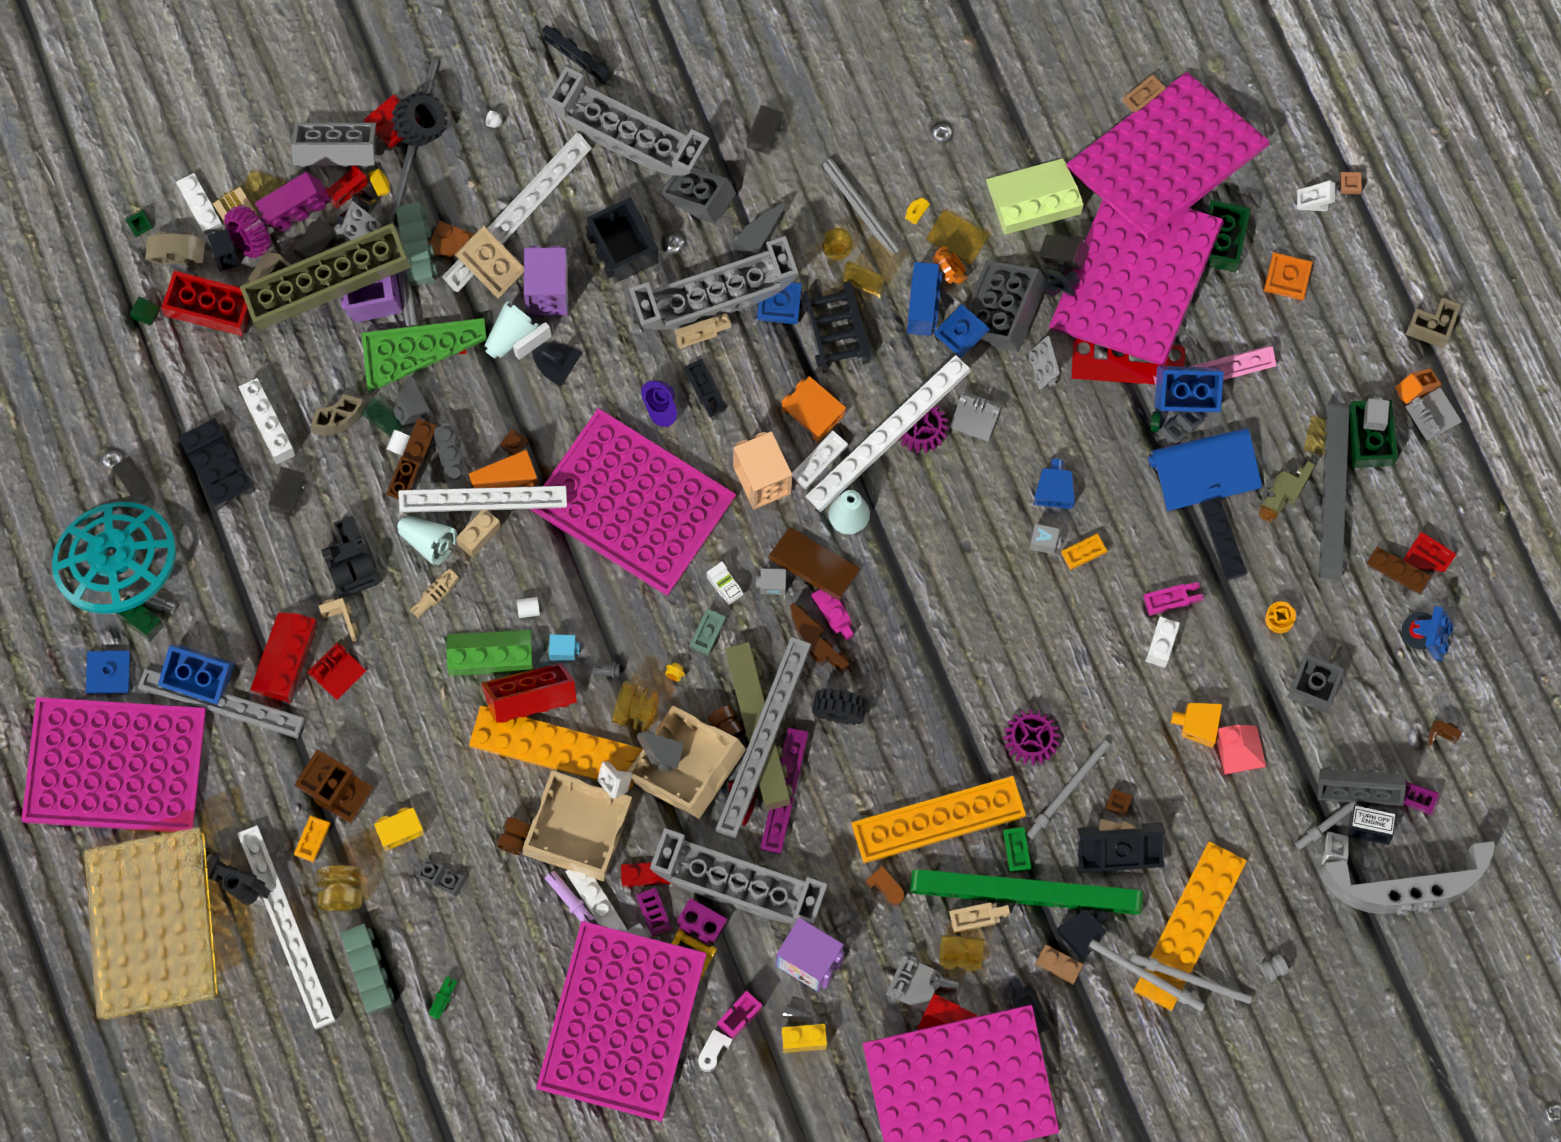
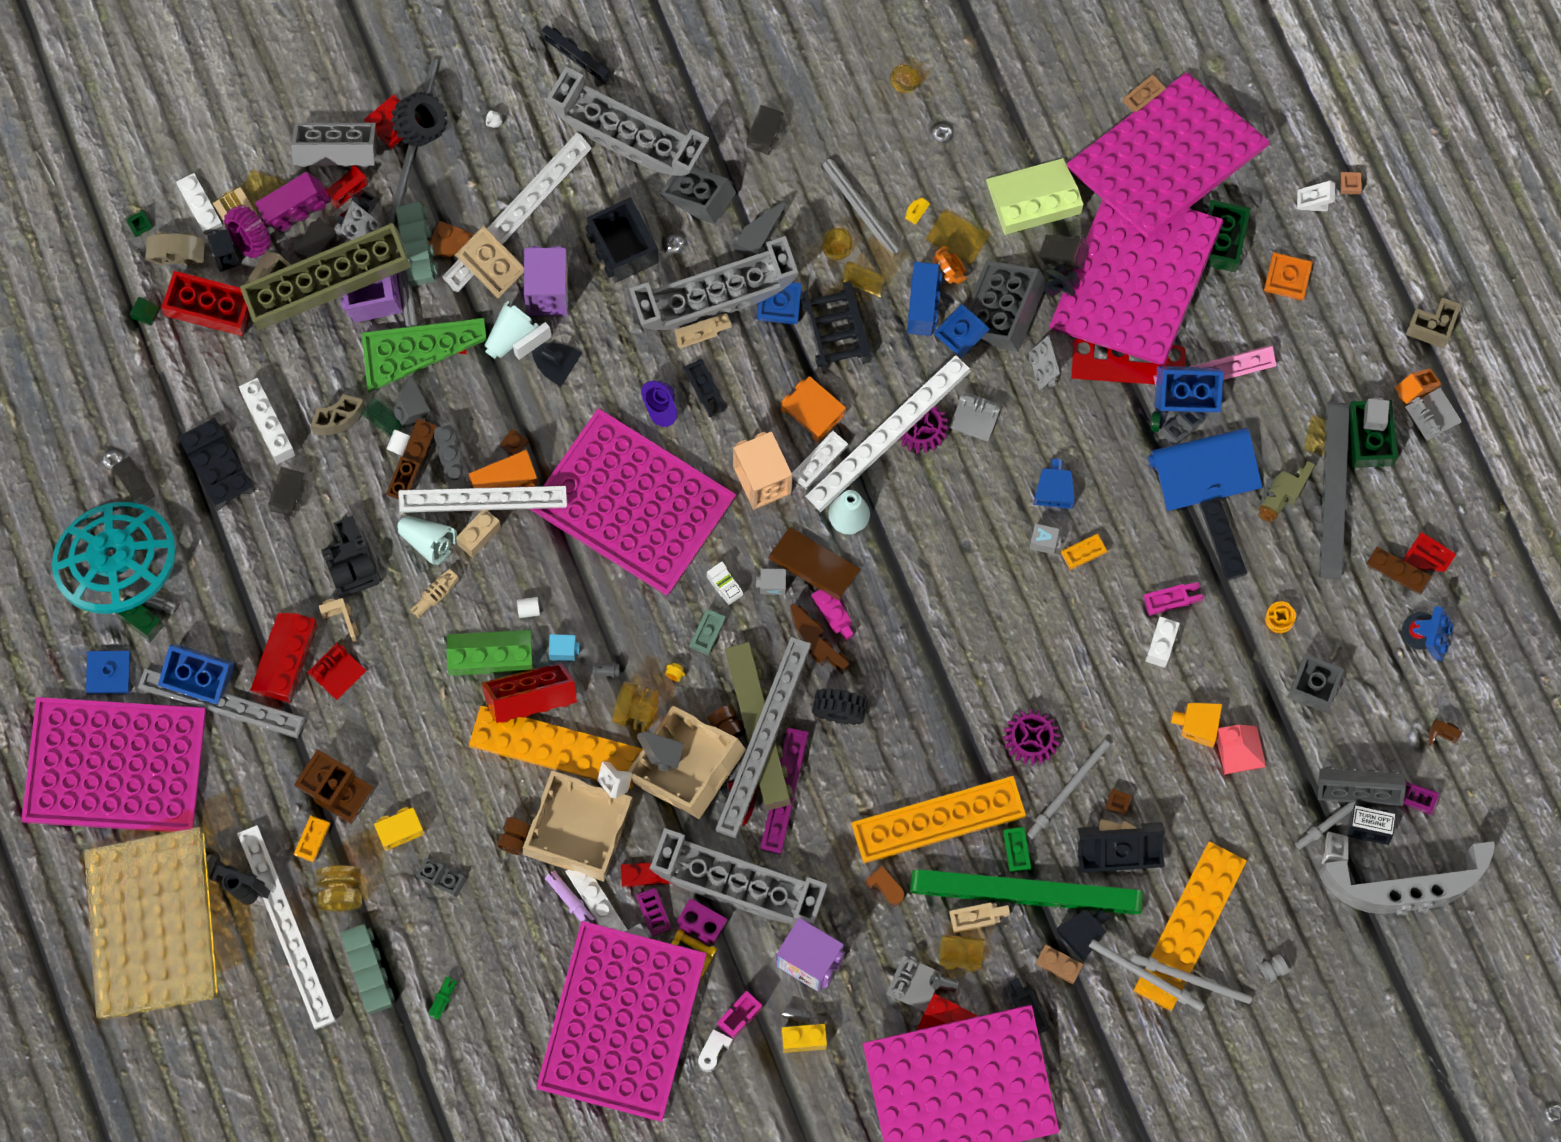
yellow piece [367,168,390,196] -> none
none -> clear yellow hair [890,64,922,94]

